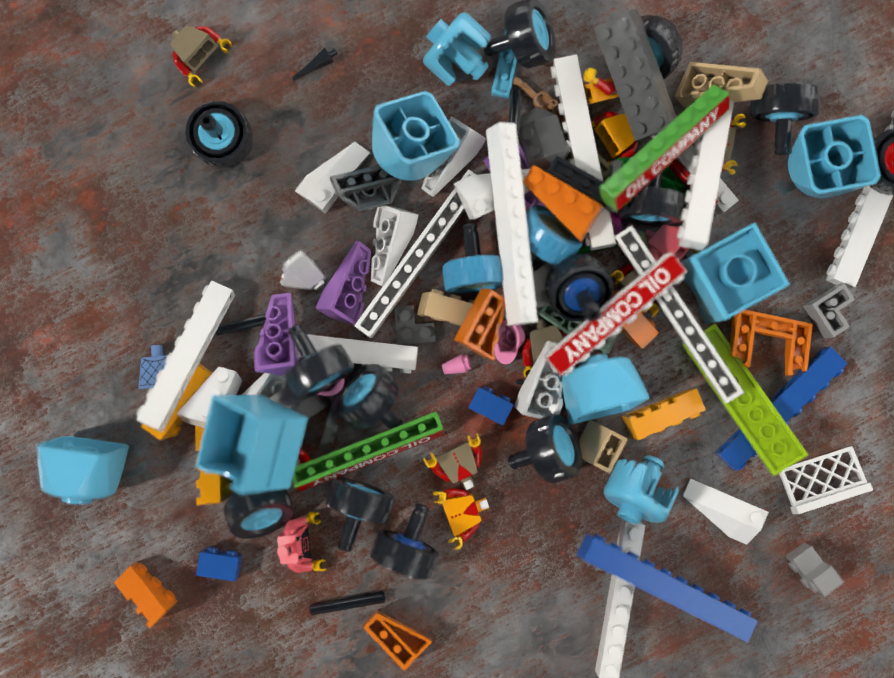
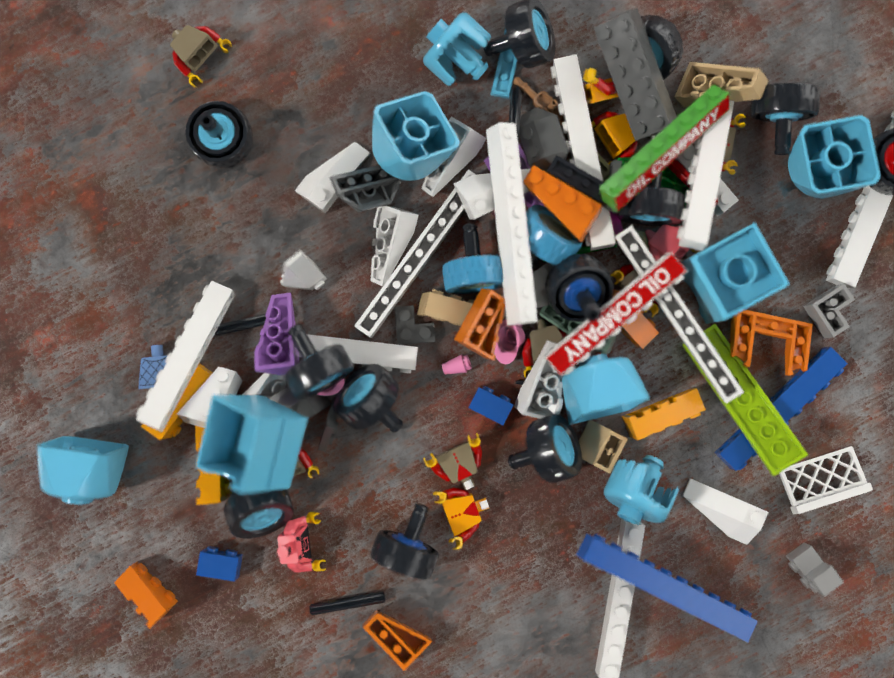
black piece [292,47,338,80] -> none
bright green brick [292,412,445,492] -> none
medium lavender wedge [316,241,371,326] -> none
black wheel [326,477,395,552] -> none

